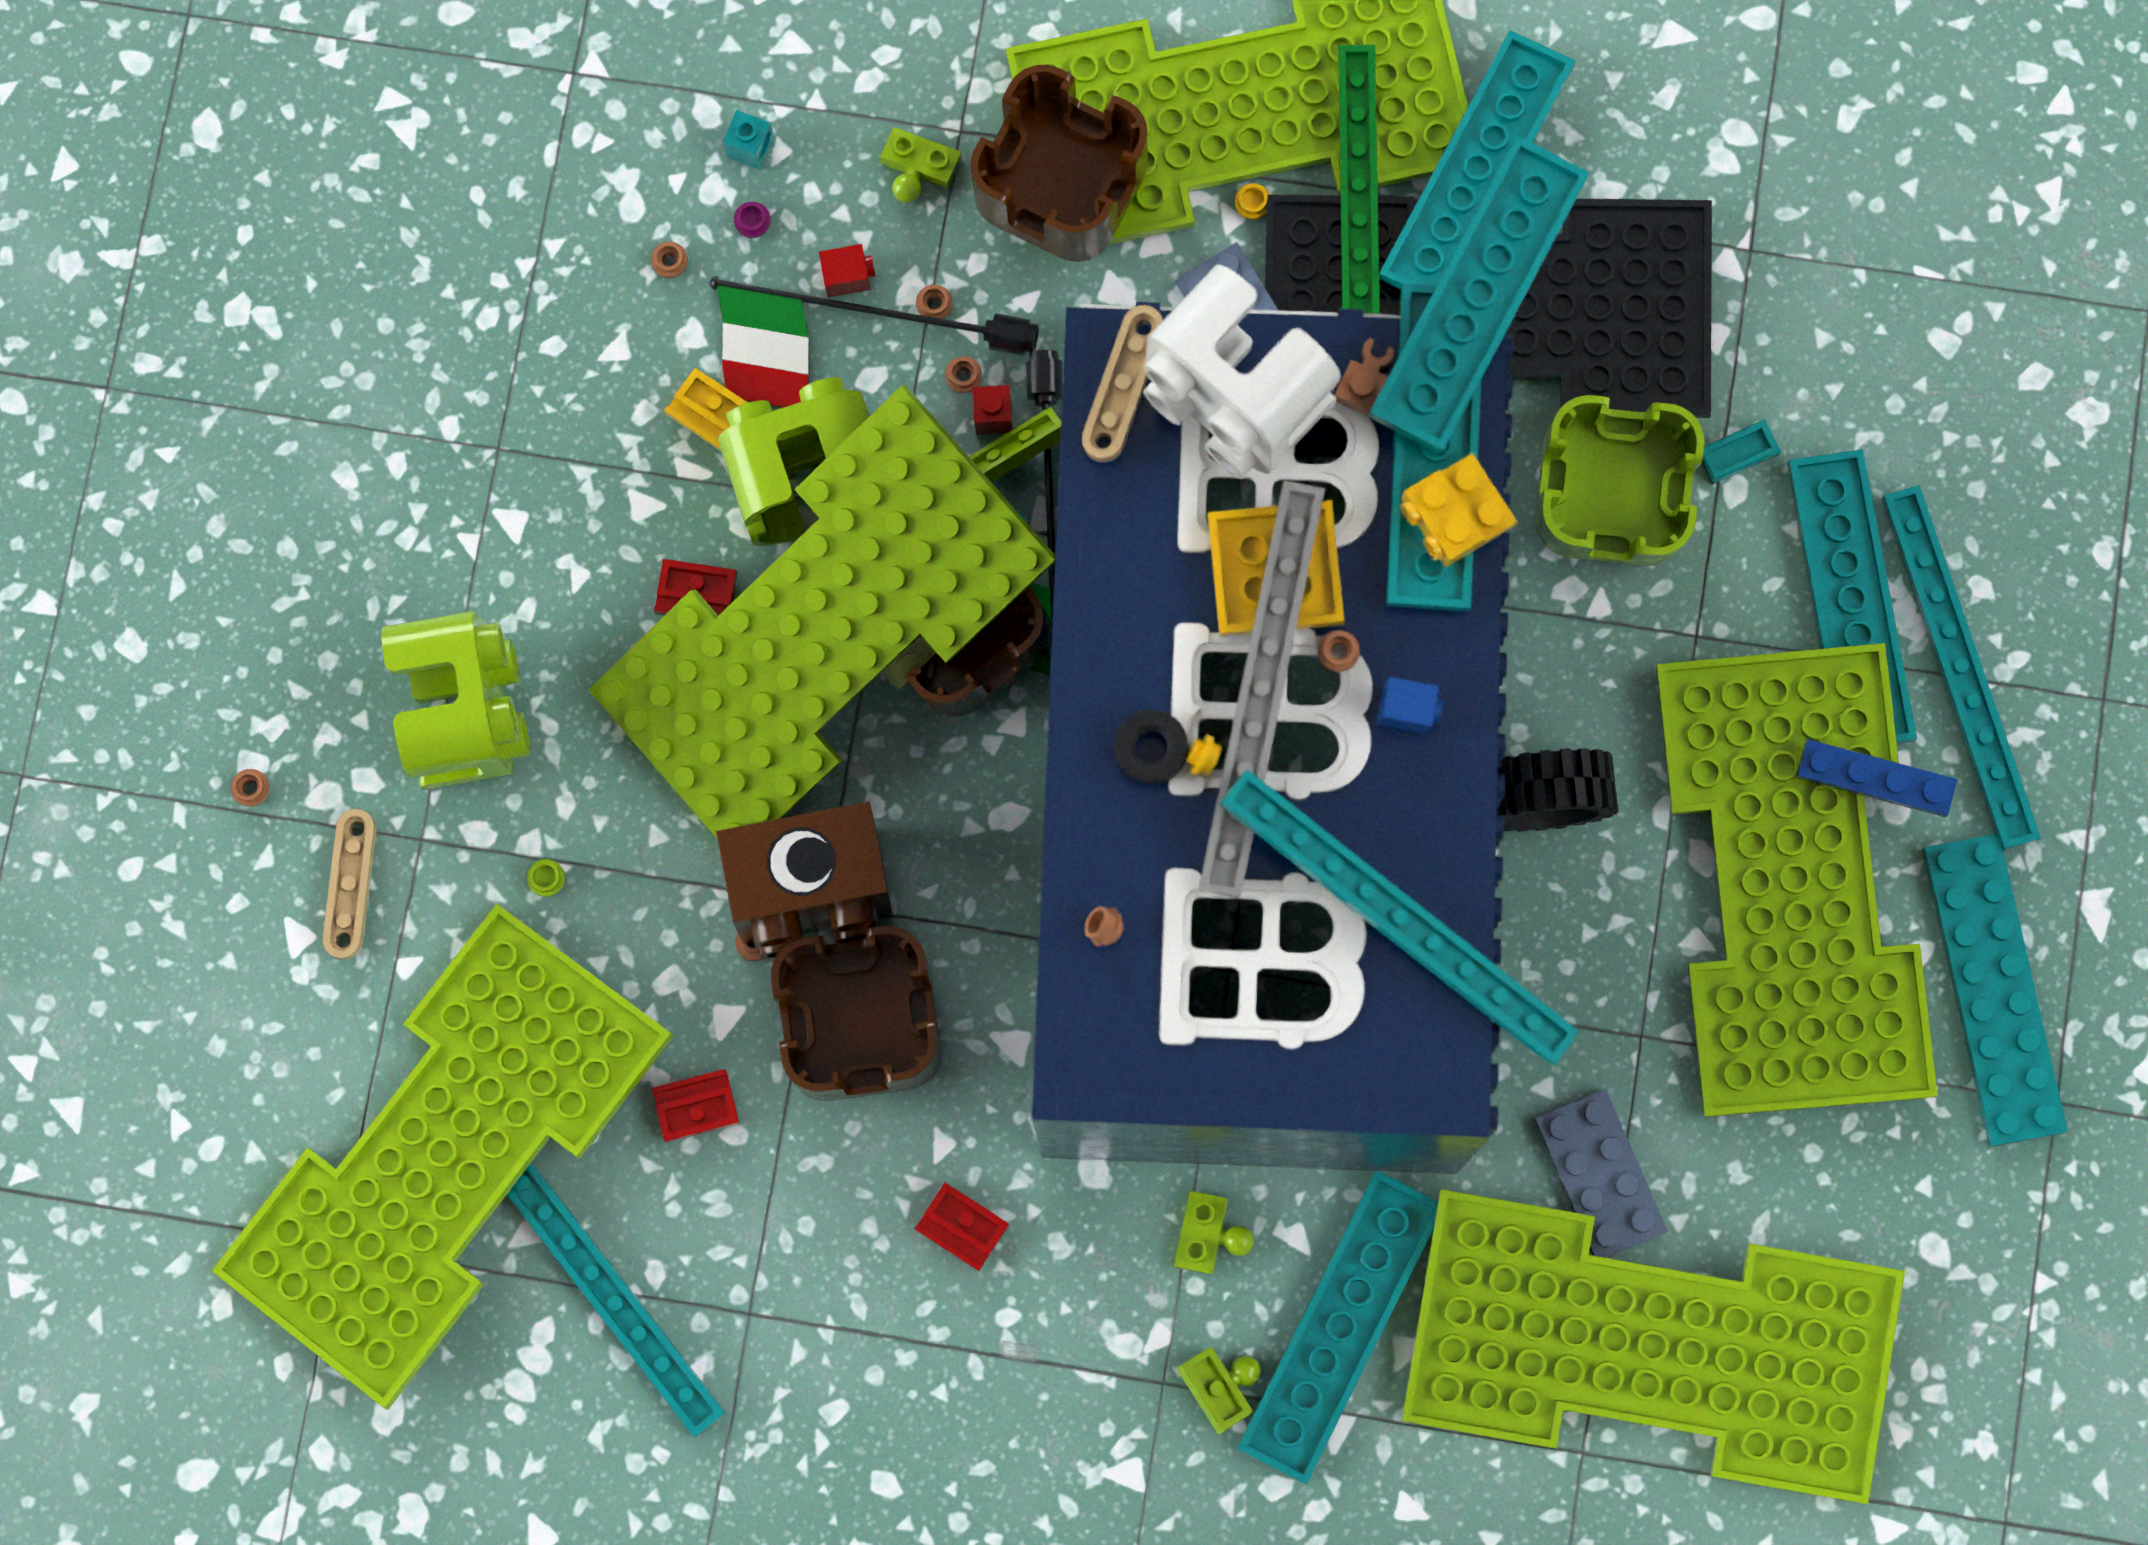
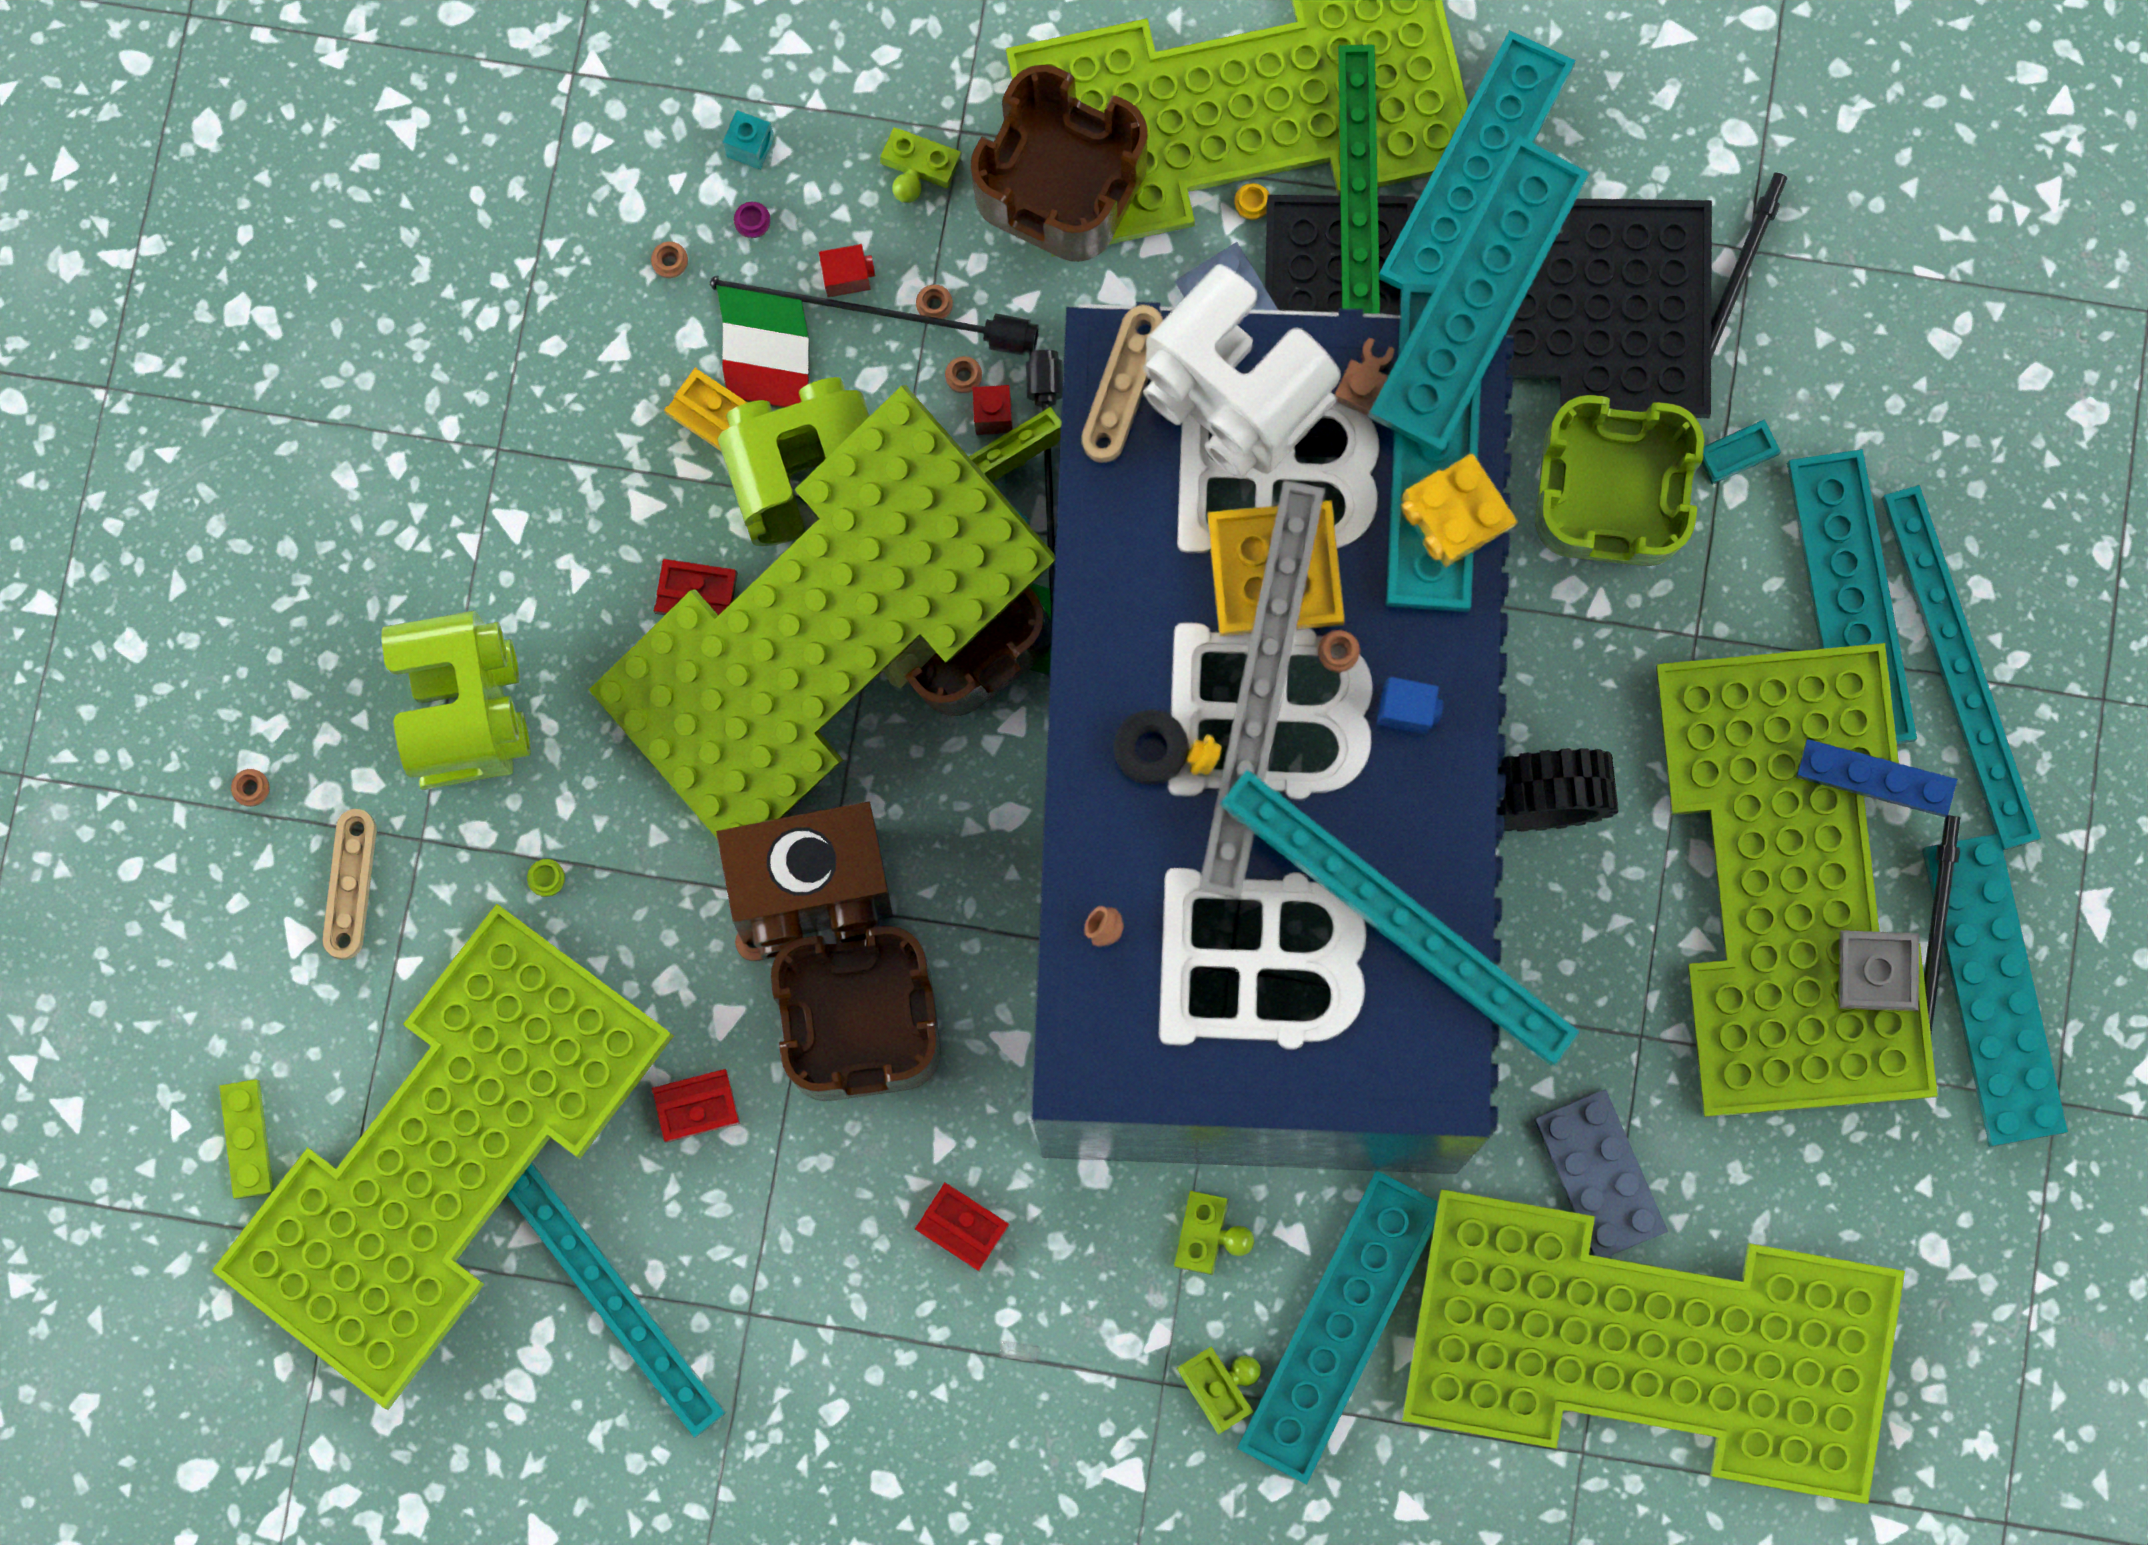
none -> lime plate [219,1079,274,1200]
none -> black bar [1711,172,1788,359]
none -> light grey plate [1838,931,1919,1011]
none -> black bar [1924,815,1961,1034]

